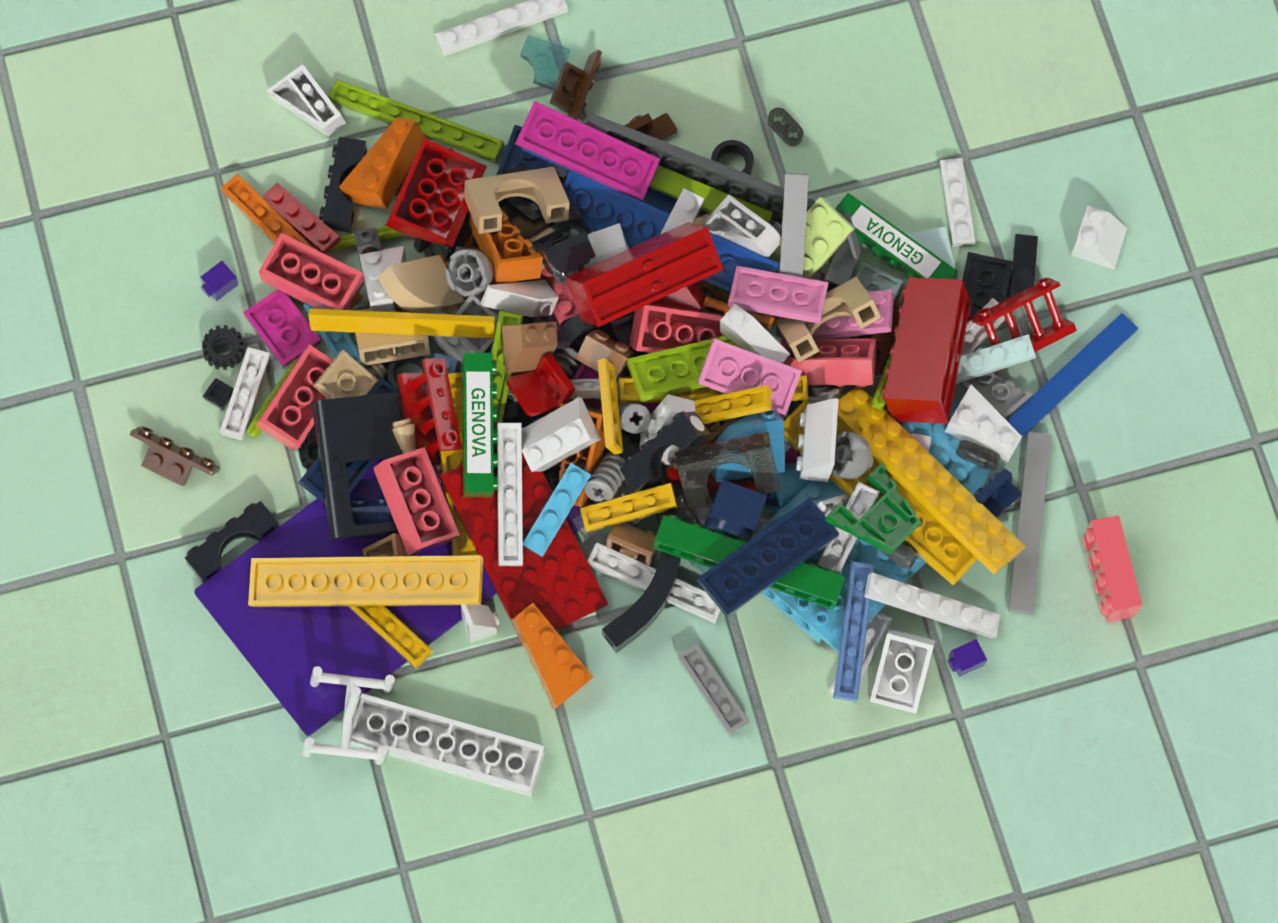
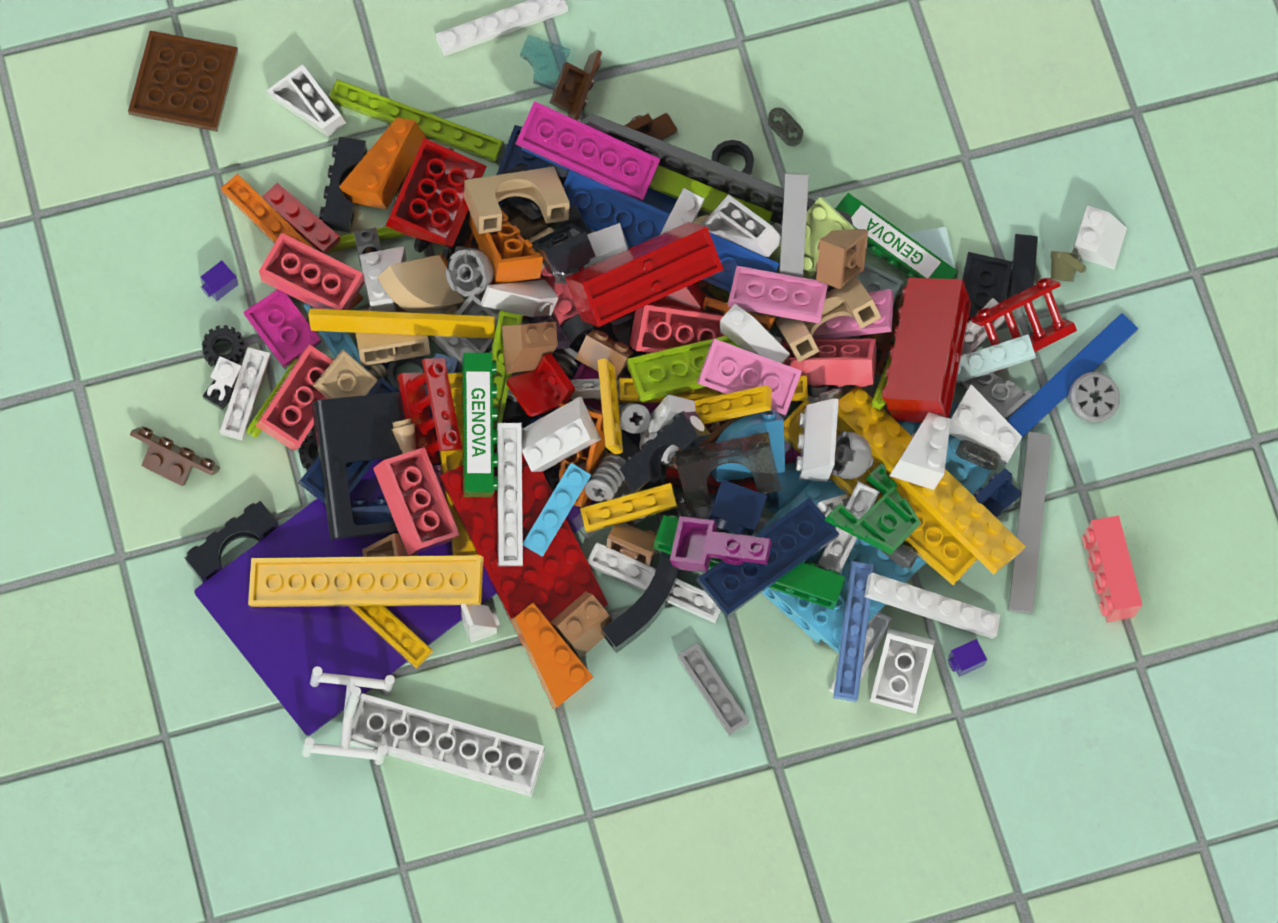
white plate [939,158,975,247] -> none
none -> reddish brown plate [128,30,238,132]
none -> white plate [207,357,241,401]
none -> medium nougat slope [550,592,612,659]
none -> magenta plate [670,516,772,572]
none -> medium nougat slope [815,229,868,289]
none -> white wedge [890,412,951,490]
none -> olive piece [1050,251,1087,282]
none -> light grey wheel [1068,372,1120,424]

